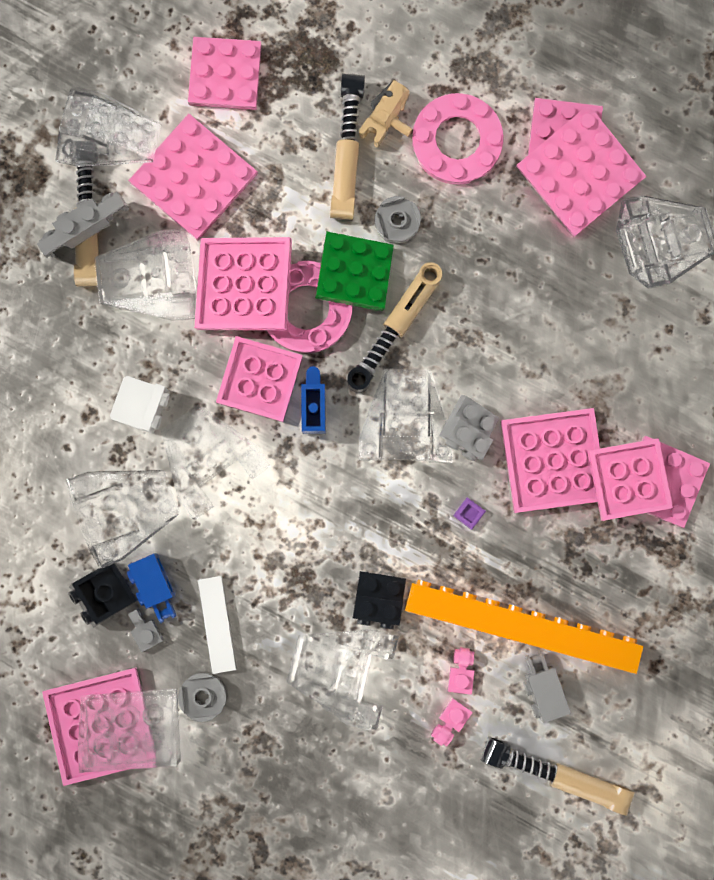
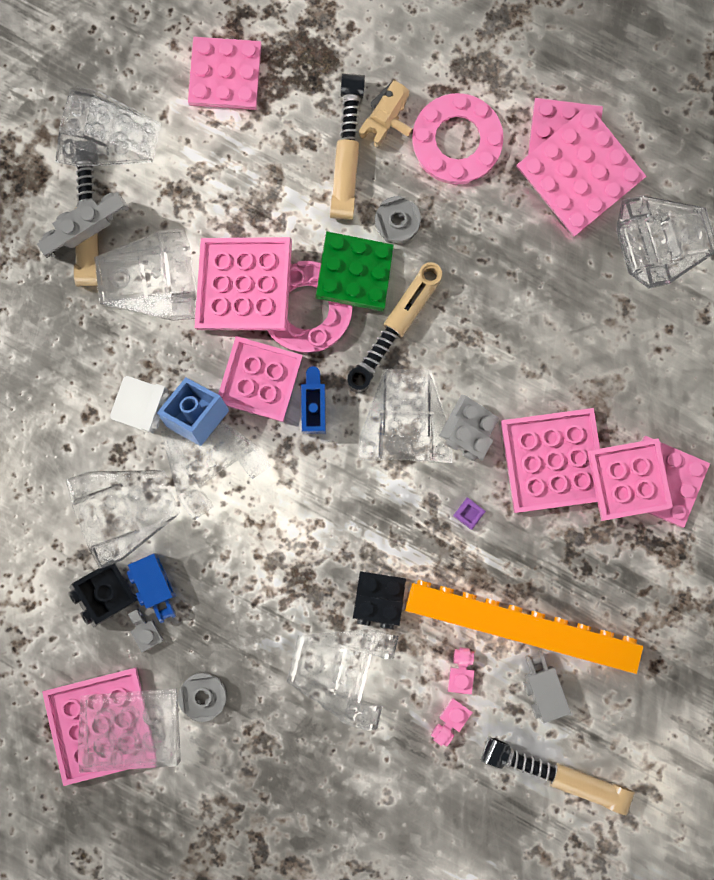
bright pink plate [128,114,258,241] -> none
white tile [198,576,237,674] -> none
none -> medium blue brick [157,377,229,446]

